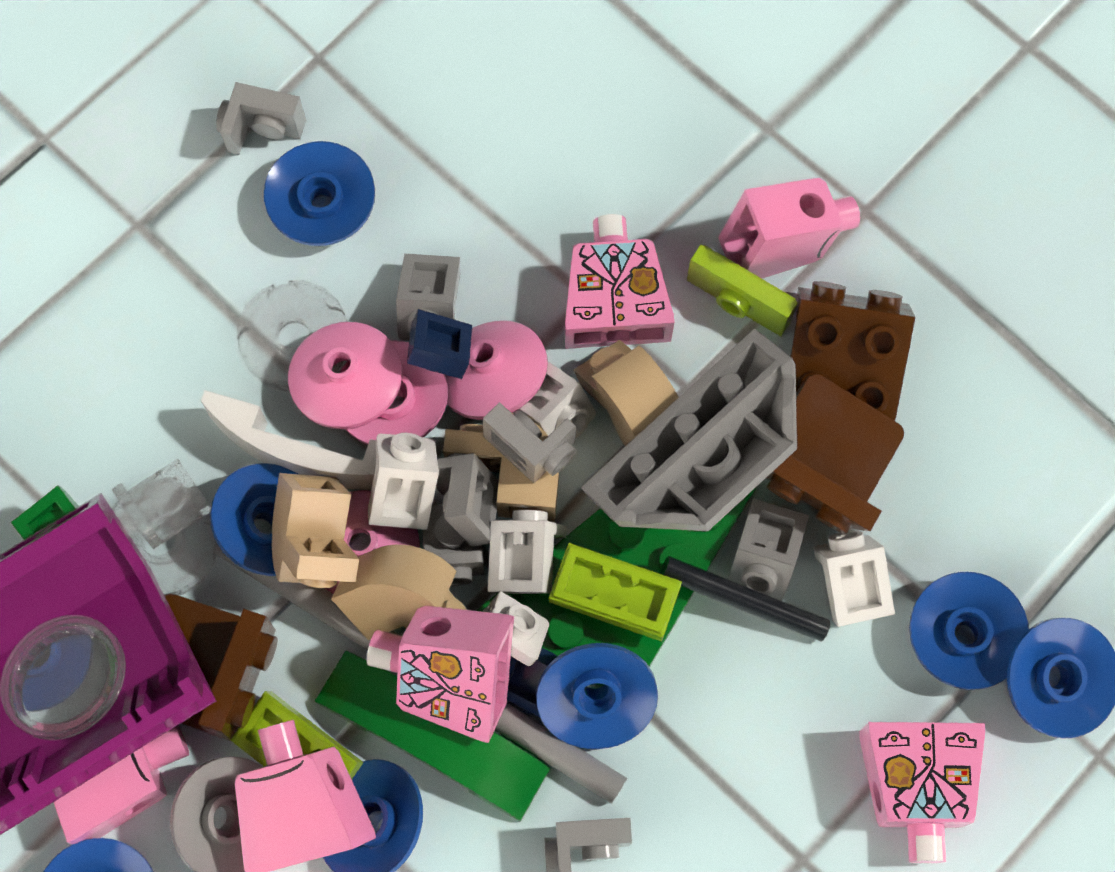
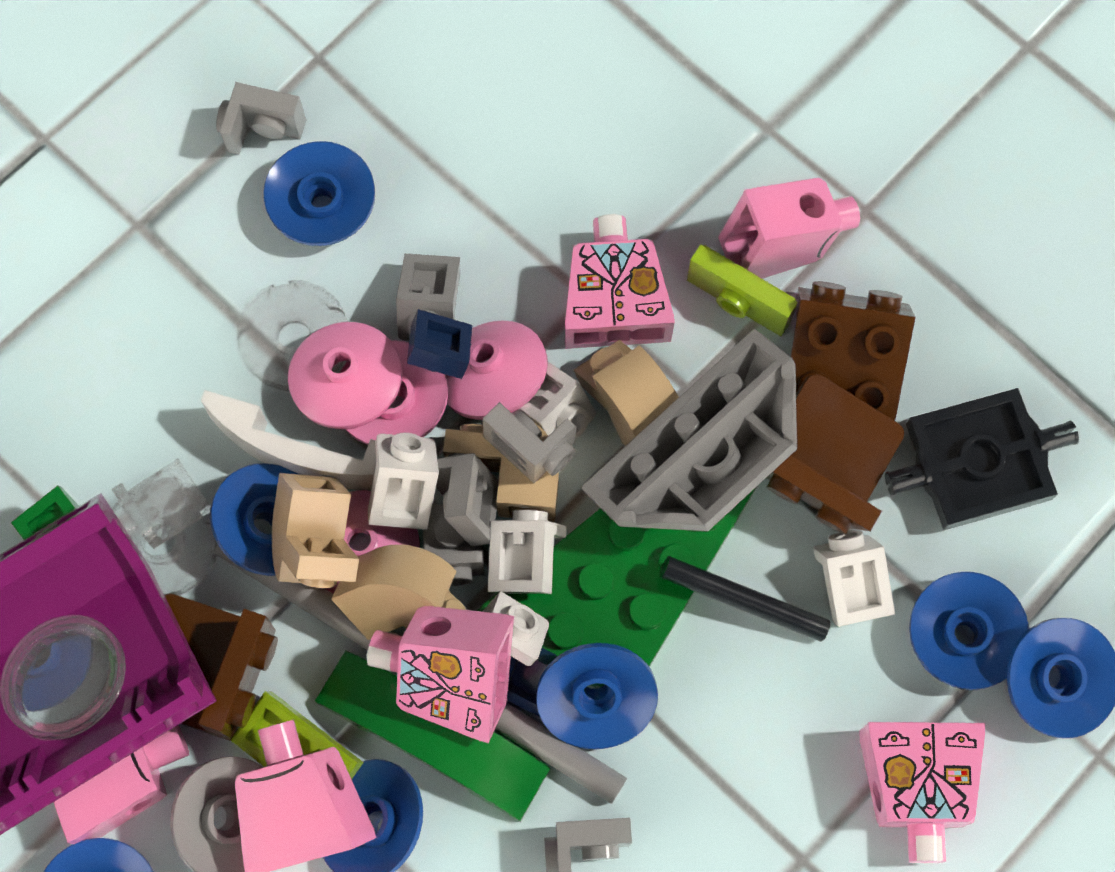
lime plate [549,543,682,641] -> none
light grey bracket [728,498,809,601] -> none
none -> black plate [884,388,1079,531]

